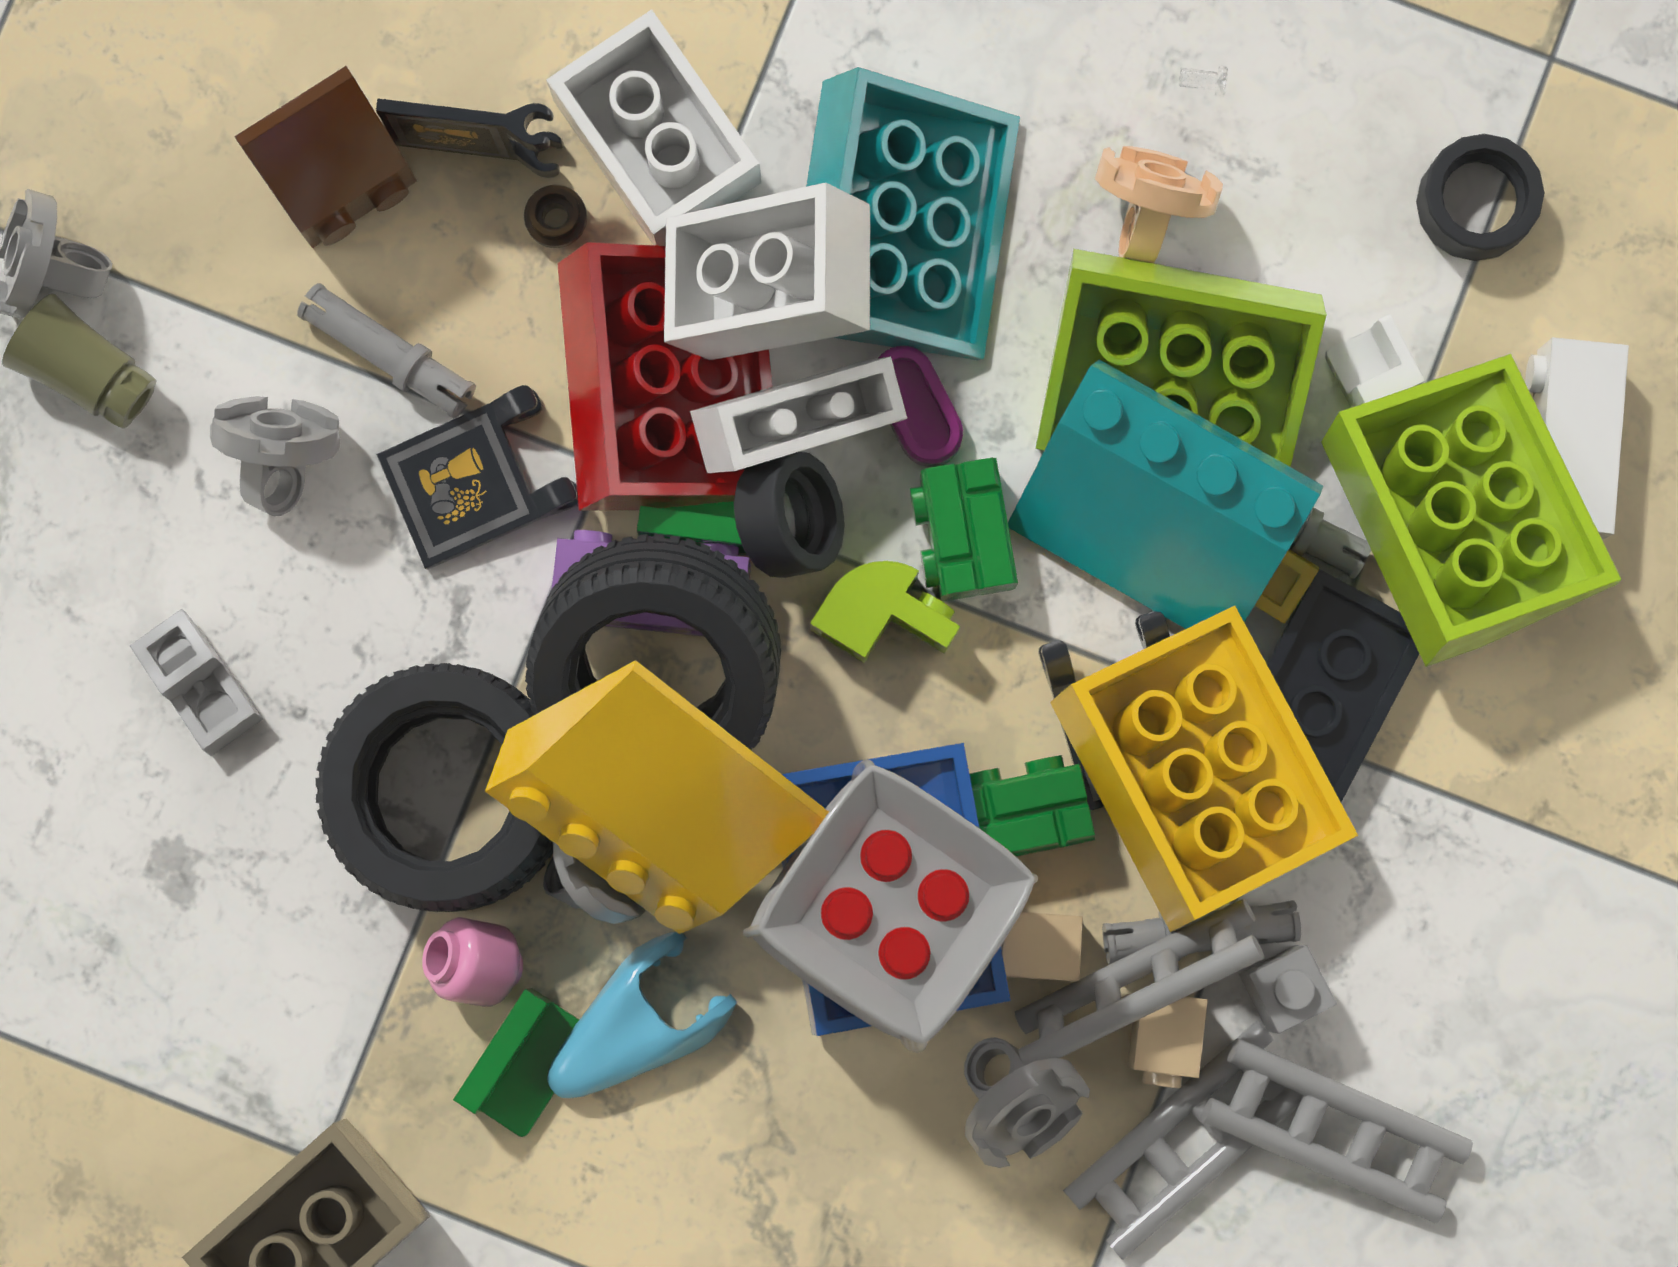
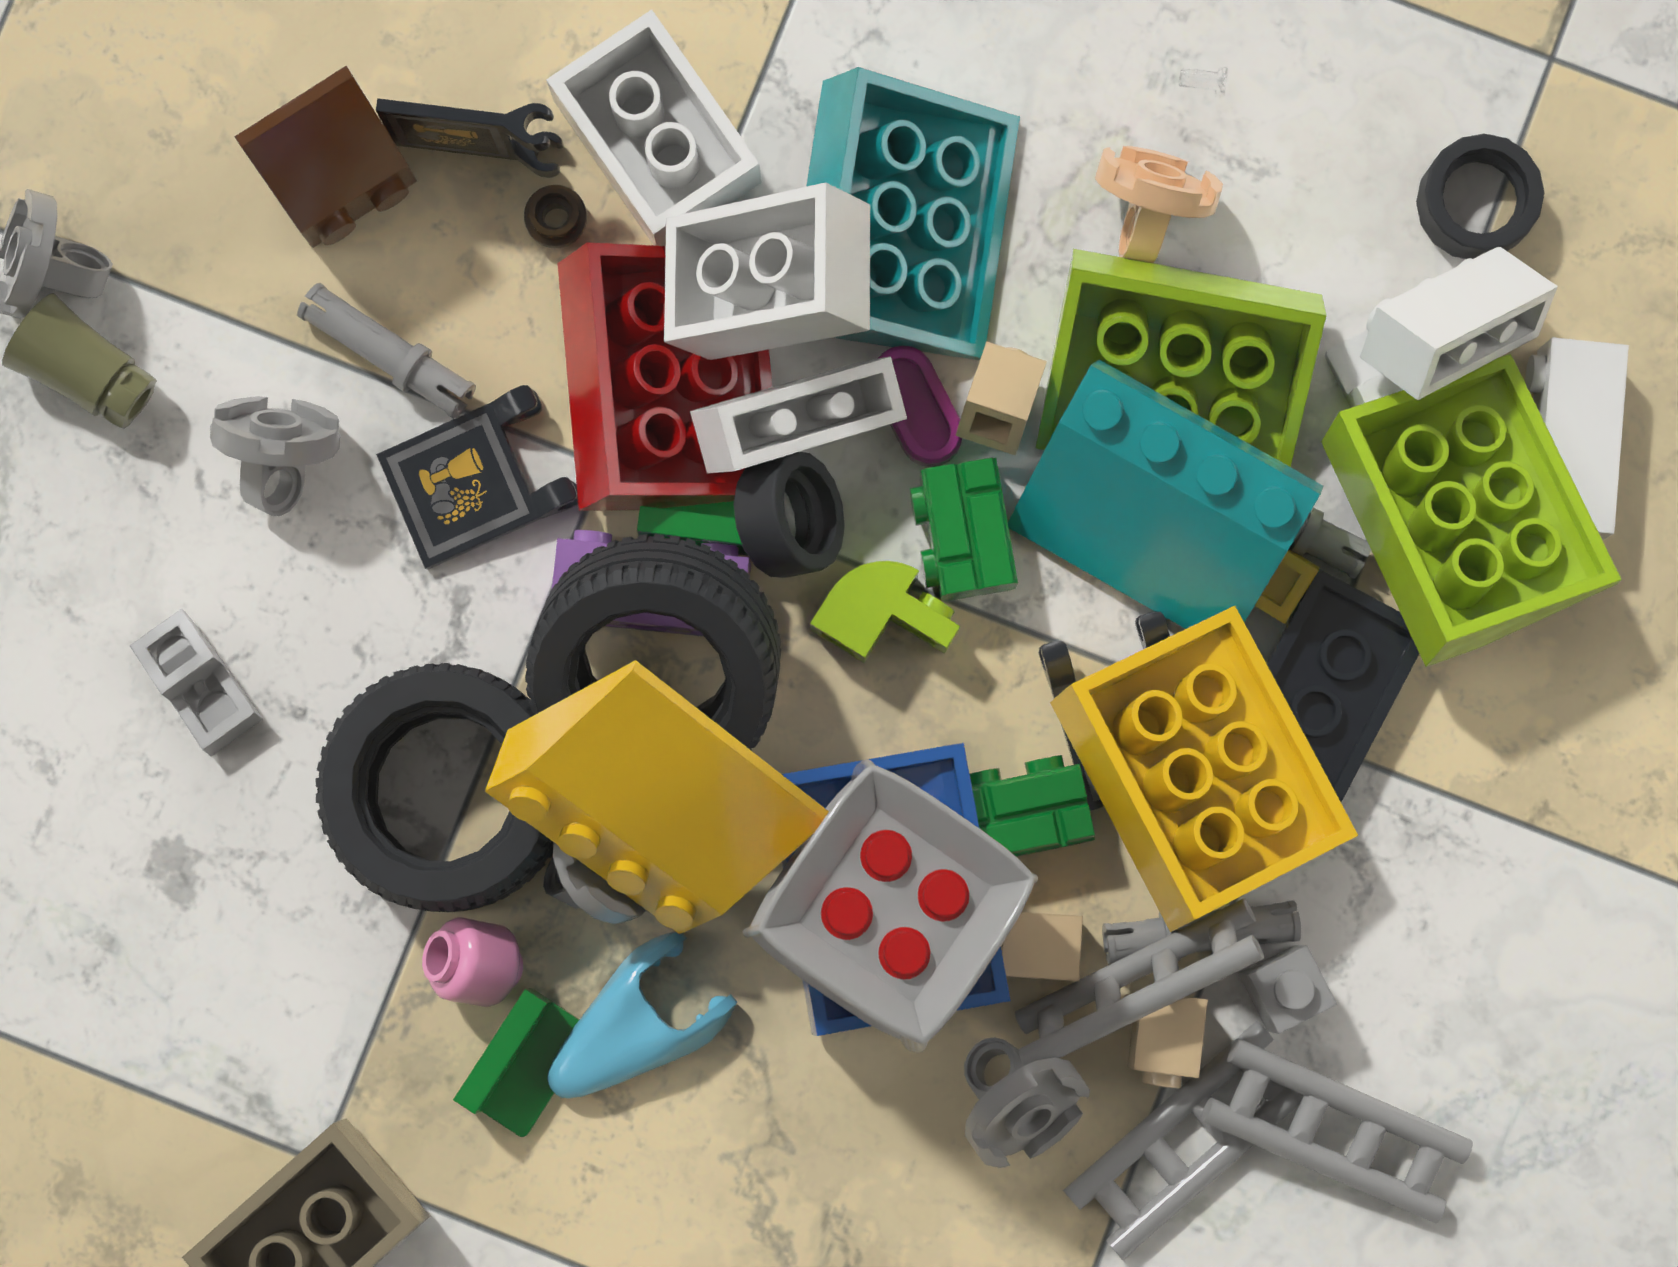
none -> tan brick [955,342,1047,455]
none -> white brick [1360,247,1558,400]

